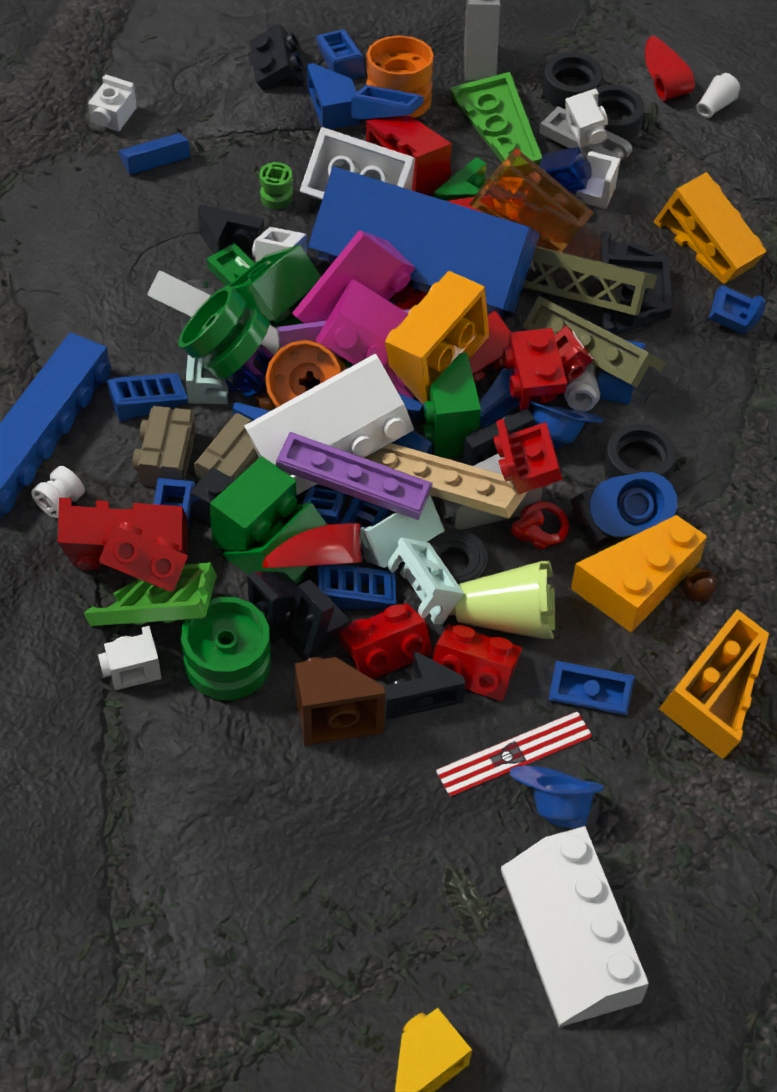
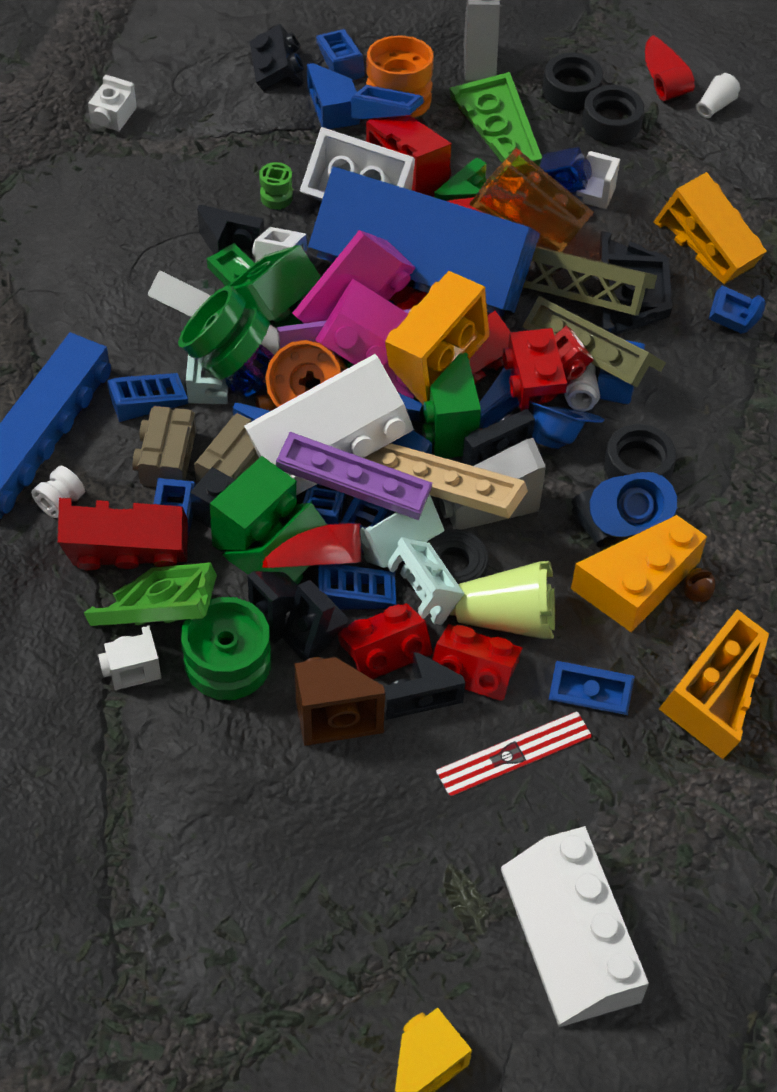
red bracket [99,522,188,591] -> none
blue slope [118,133,190,175] -> none
red bracket [493,419,563,495] -> none
red piece [510,501,569,550] -> none
blue piece [510,765,604,829] -> none
light grey plate [540,106,632,166] -> none
white brick [566,88,608,148] -> none

